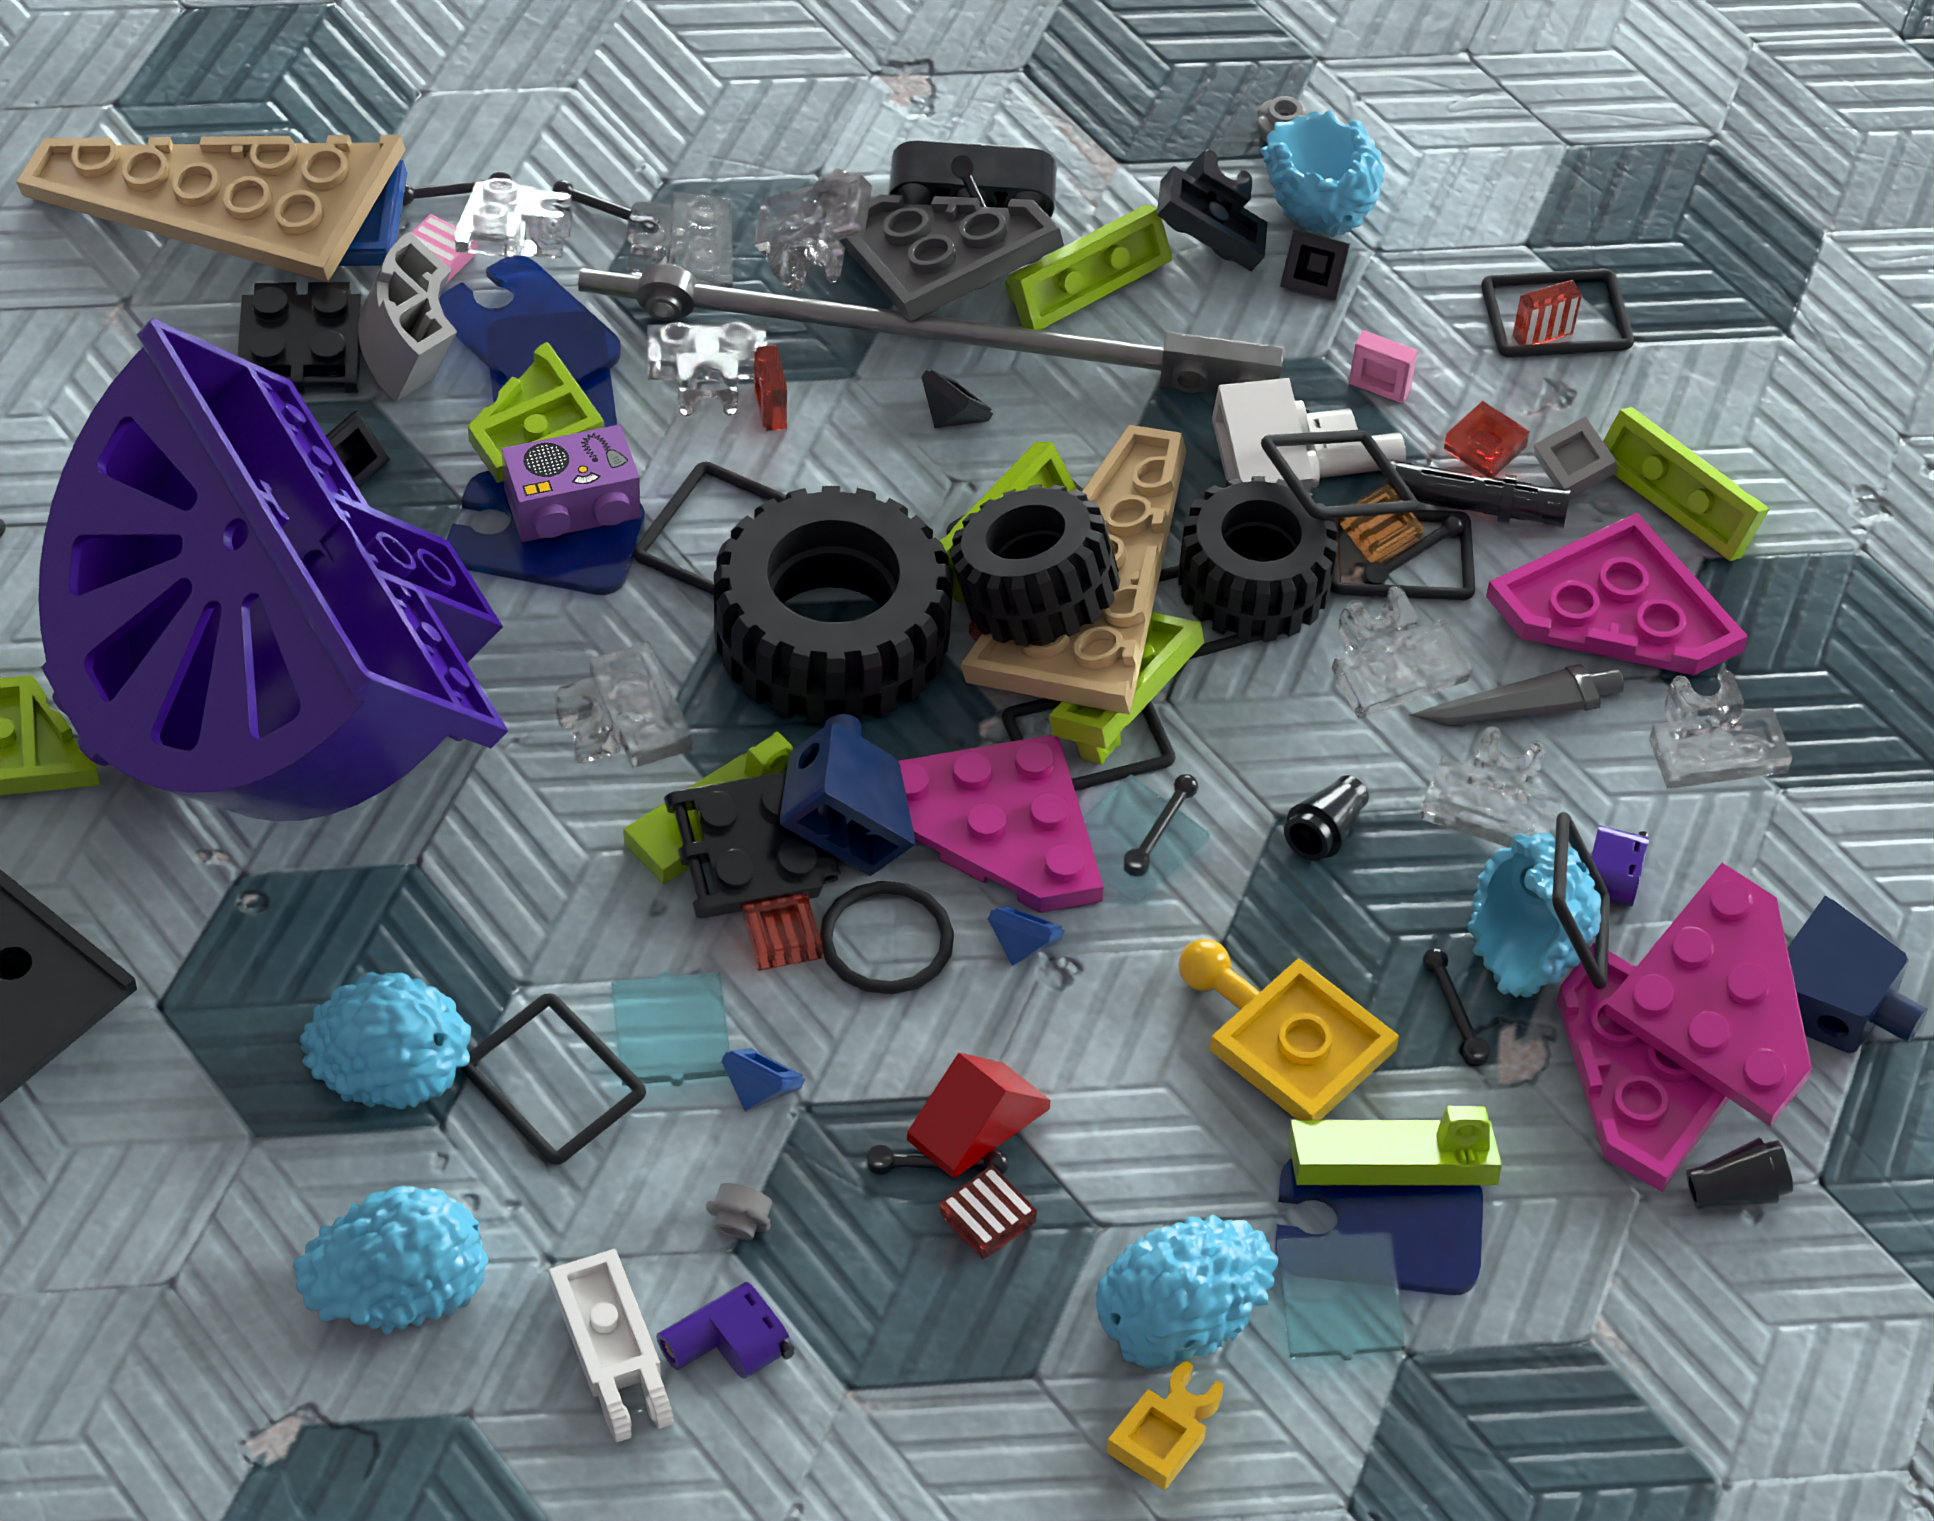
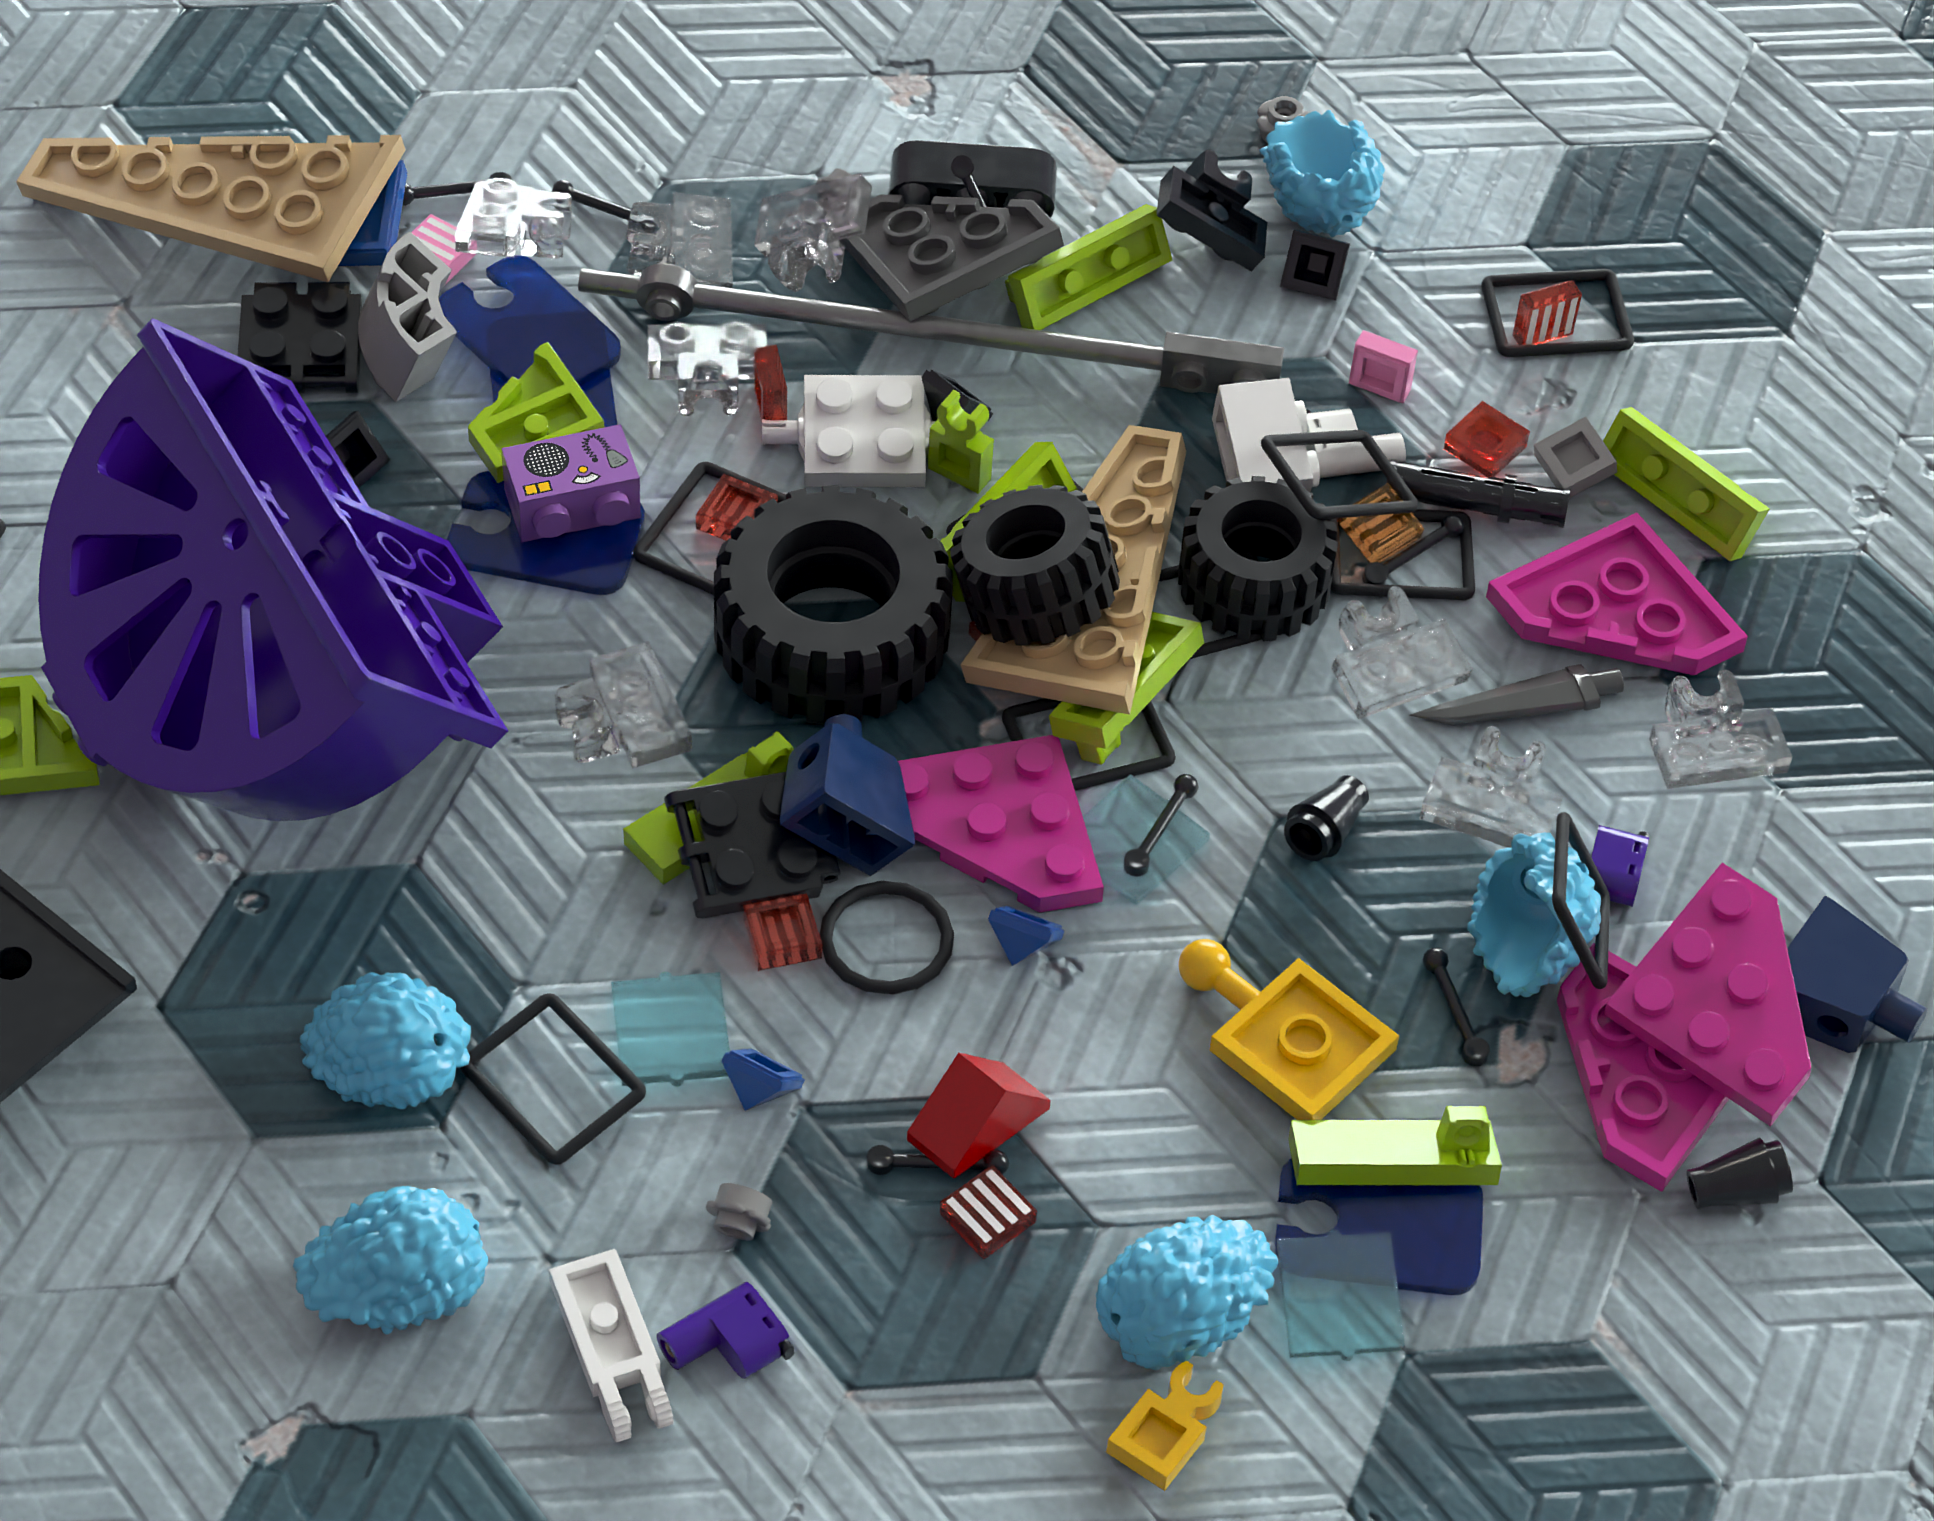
none -> clear red tile [696,474,778,541]
none -> white plate [762,375,936,487]
none -> lime plate [928,390,994,494]

